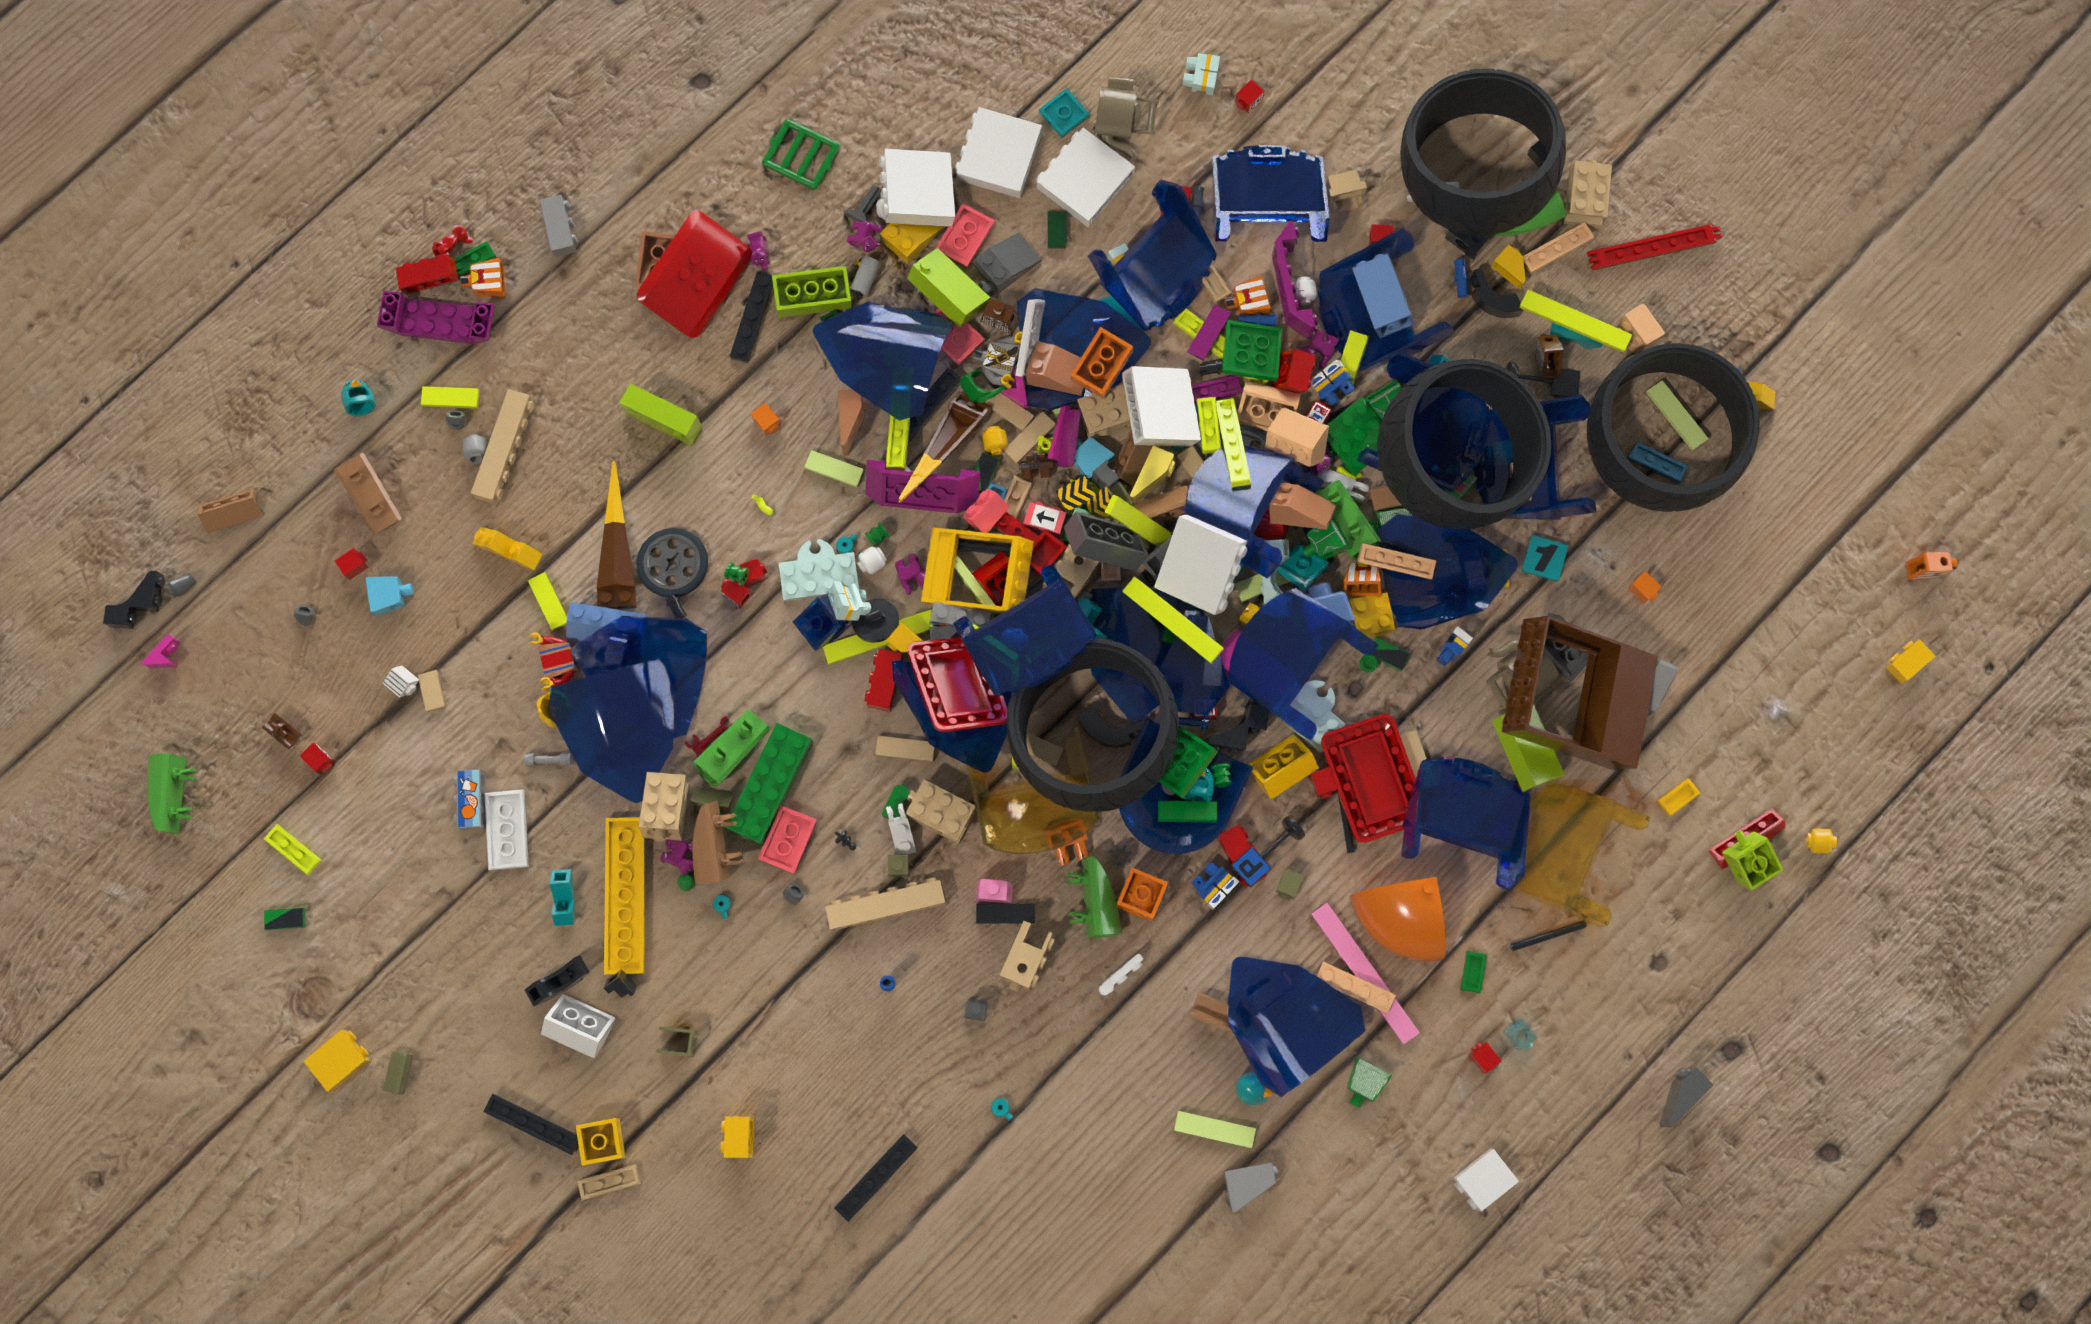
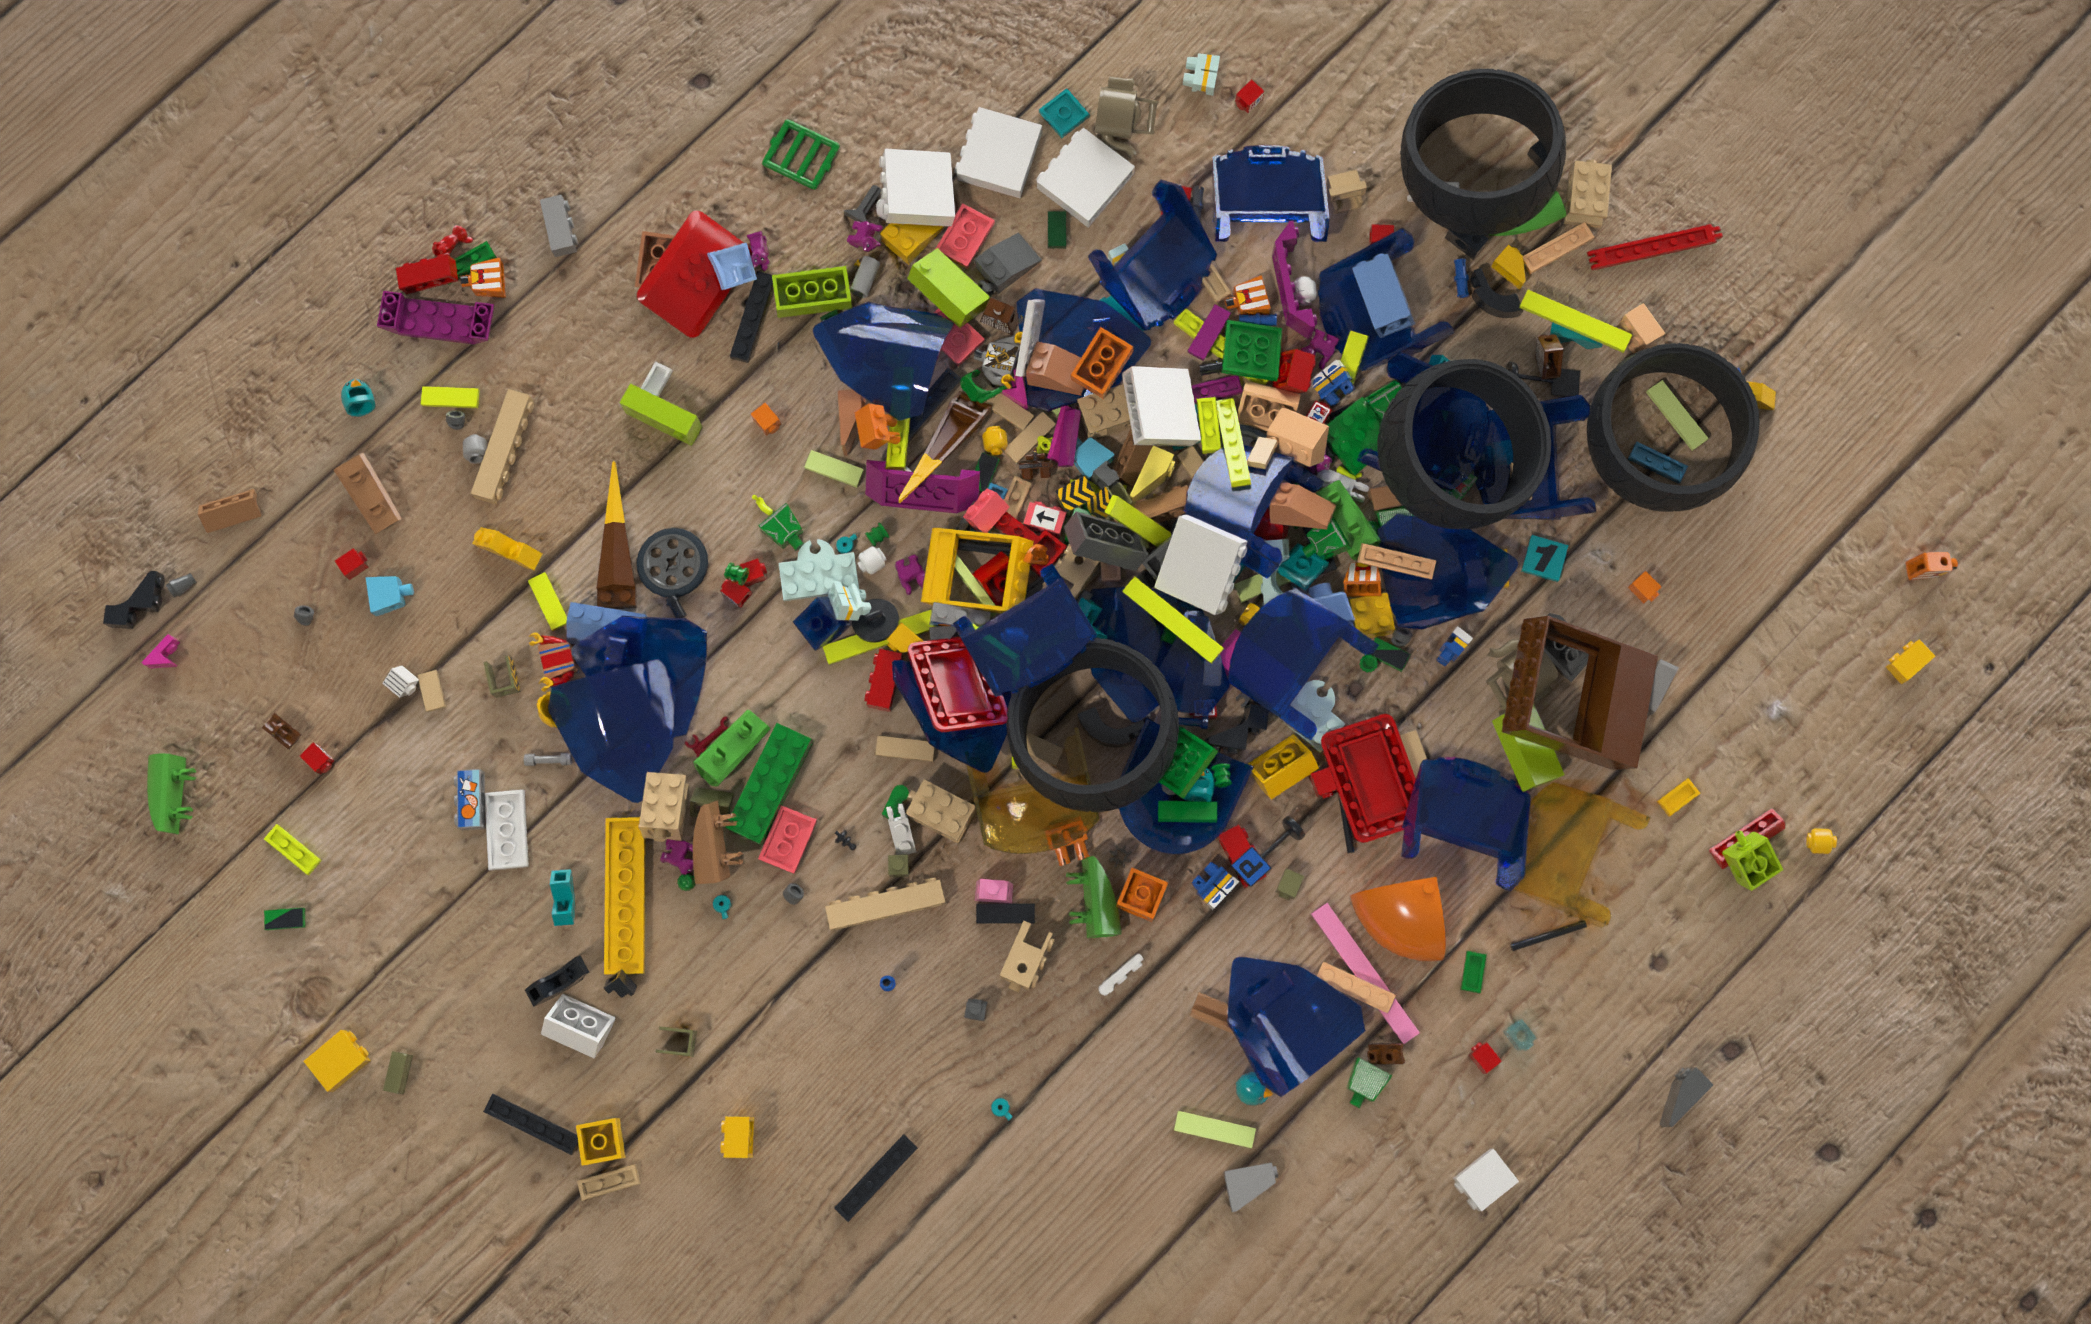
none -> olive piece [484,656,520,698]
none -> white tile [641,362,673,397]
none -> light blue plate [707,243,757,290]
none -> green torso [758,503,804,551]
none -> orange brick [855,403,901,450]
none -> orange plate [1023,544,1049,565]
none -> tan tile [1247,437,1277,469]
none -> reddish brown hips [1367,1043,1405,1064]
none -> dark grey tile [1391,627,1413,646]

